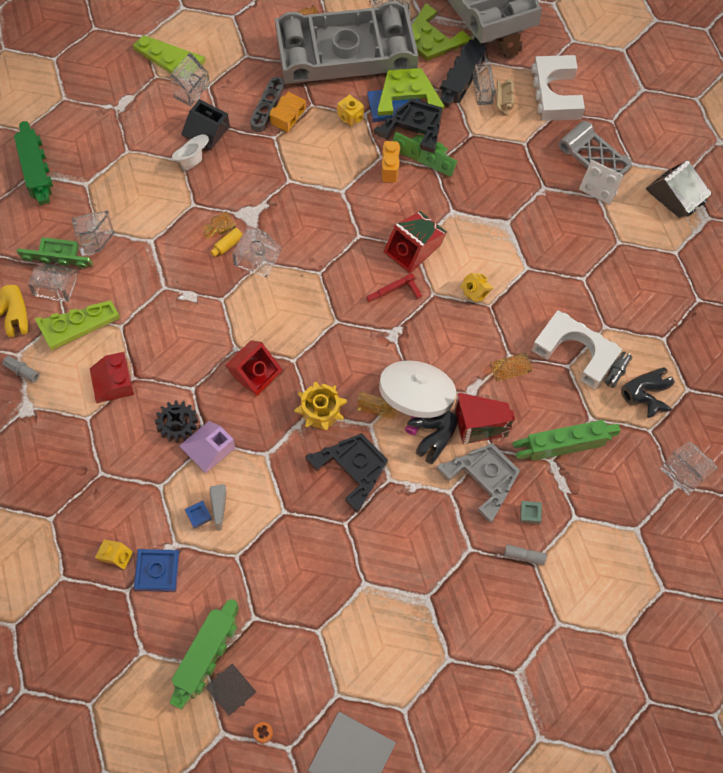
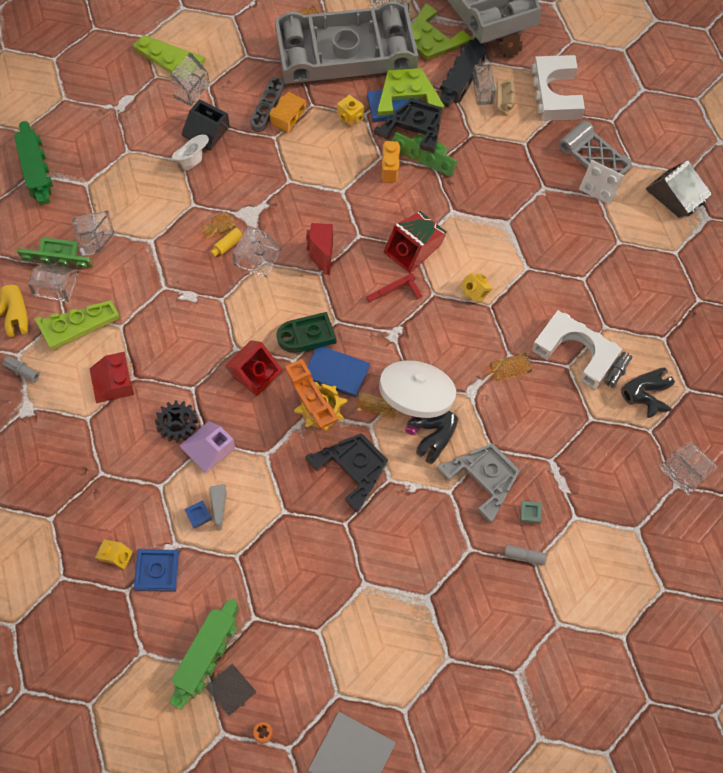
red slope [454,393,515,444] -> none
bright green hinge [513,420,621,461] -> none
none -> dark green tile [276,312,337,353]
none -> orange slope [285,359,338,429]
none -> red slope [306,223,333,275]
none -> blue tile [308,347,370,398]

